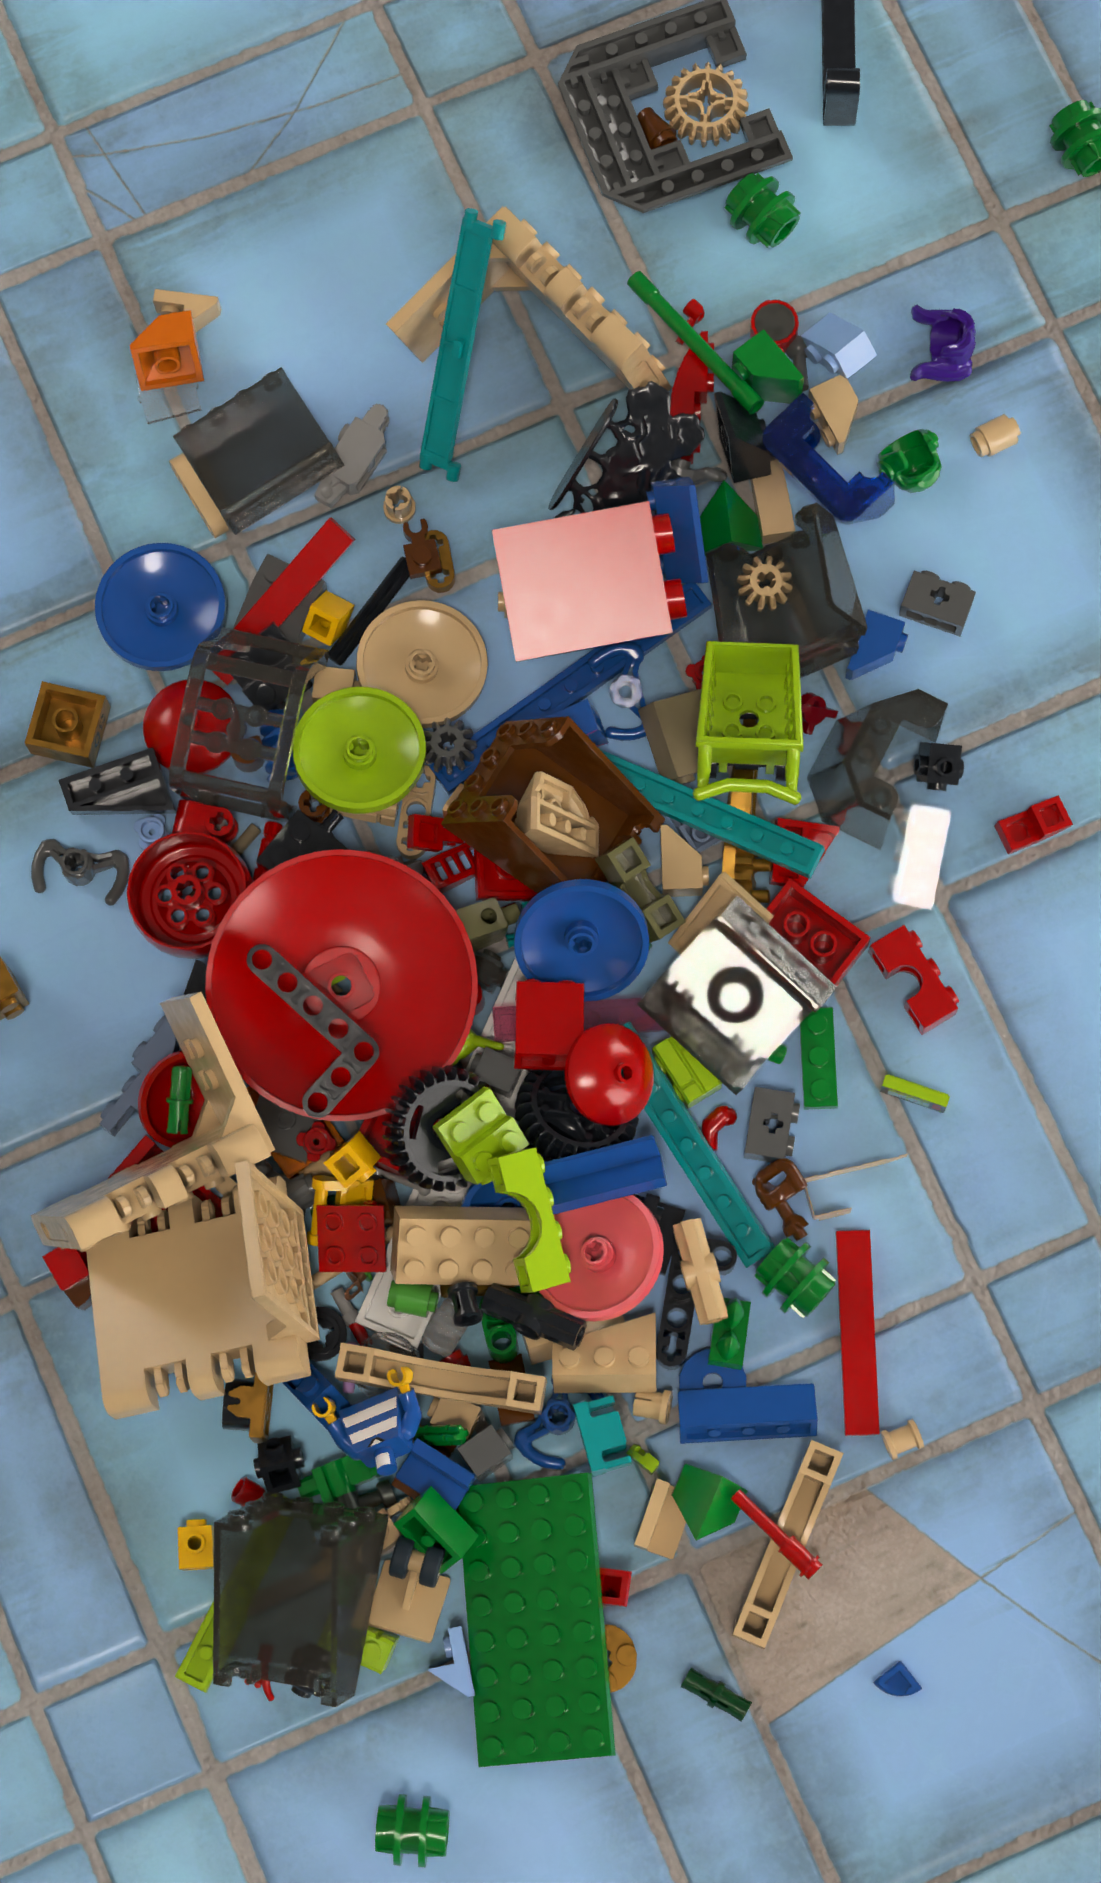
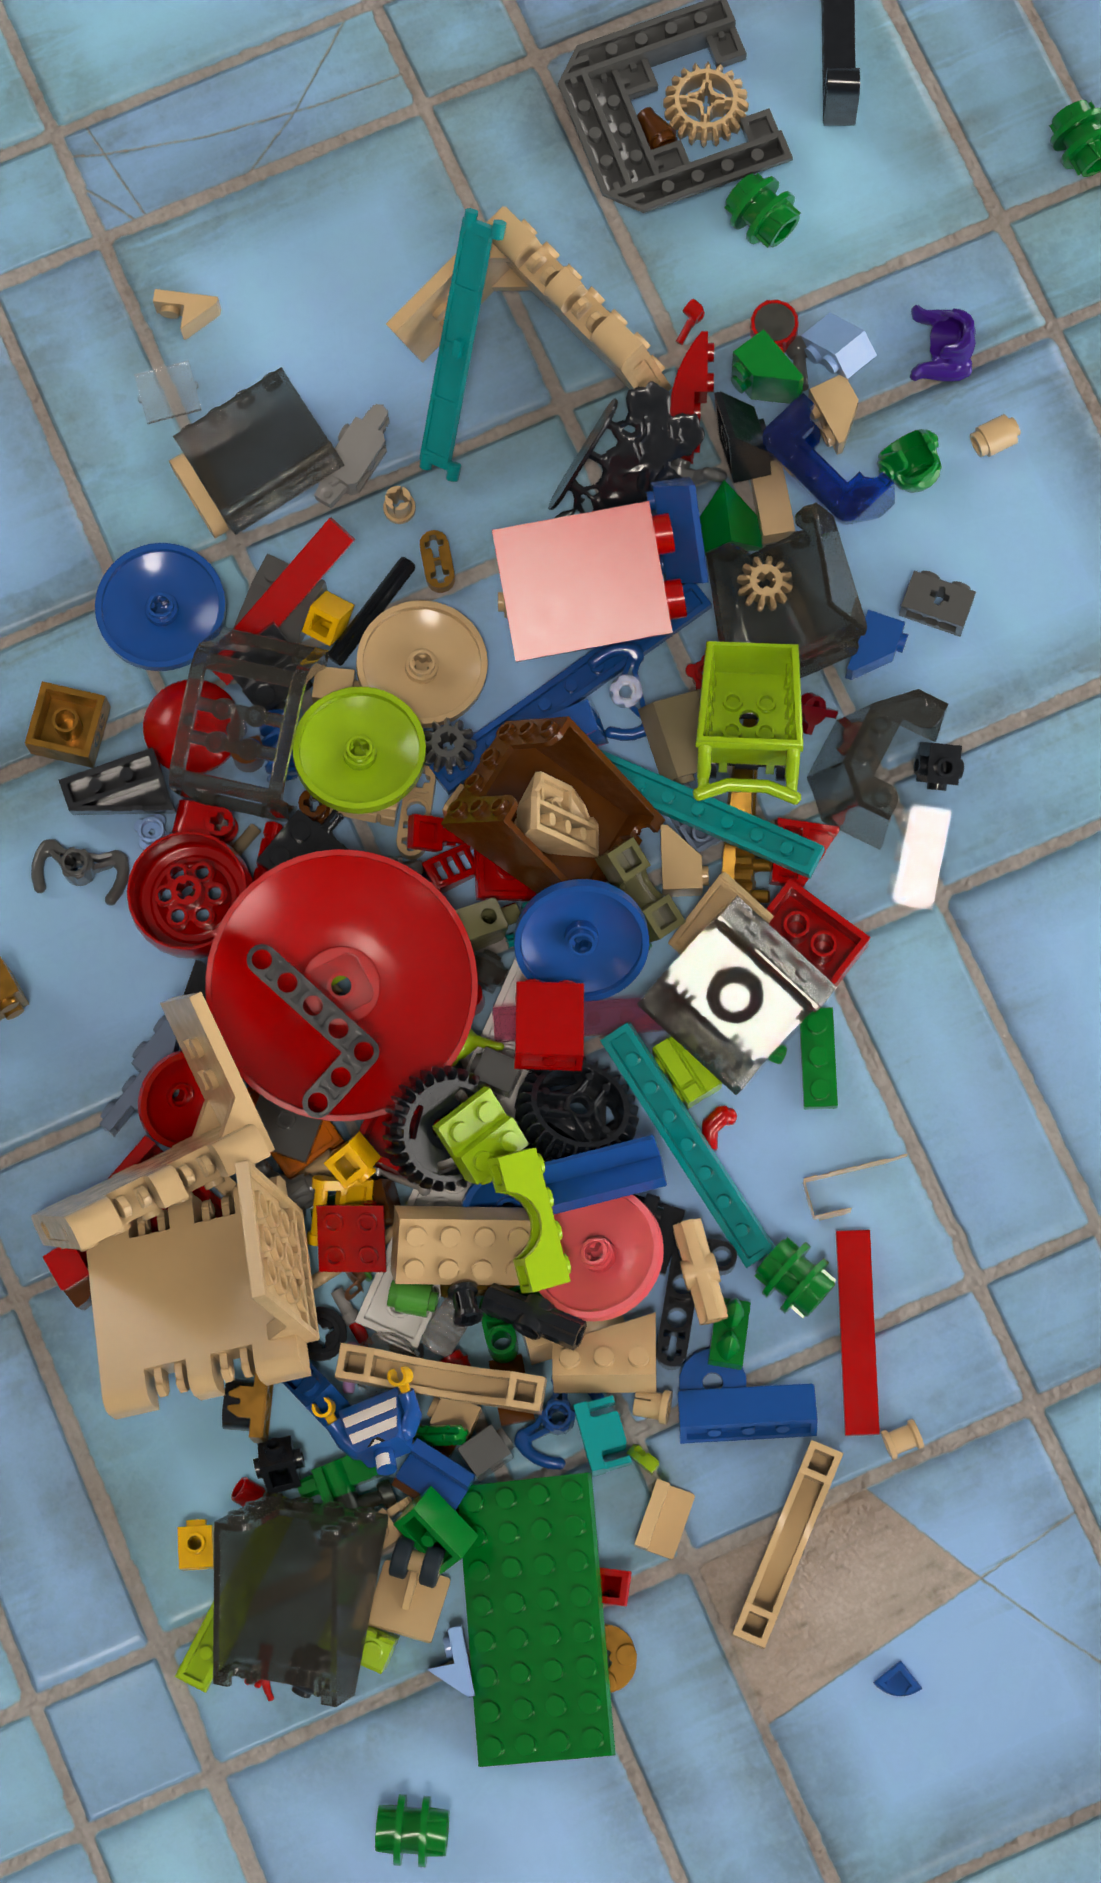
orange slope [130,310,204,391] -> none
green axle [166,1065,193,1134] -> none
red plate [296,1122,336,1162] -> none
reddish brown plate [403,519,442,579] -> none
red dish [565,1023,654,1126] -> none
green piece [627,271,764,414] -> none
green slope [671,1464,748,1541] -> none
dark green pin [681,1667,752,1722] -> none
red pin [731,1489,823,1580] -> none
dark grey brick [744,1087,800,1163] -> none
reddish brown piece [752,1158,809,1242] -> none
red arch [868,925,959,1035] -> none
lime tile [880,1074,950,1113] -> none
red slope [994,795,1073,855] -> none

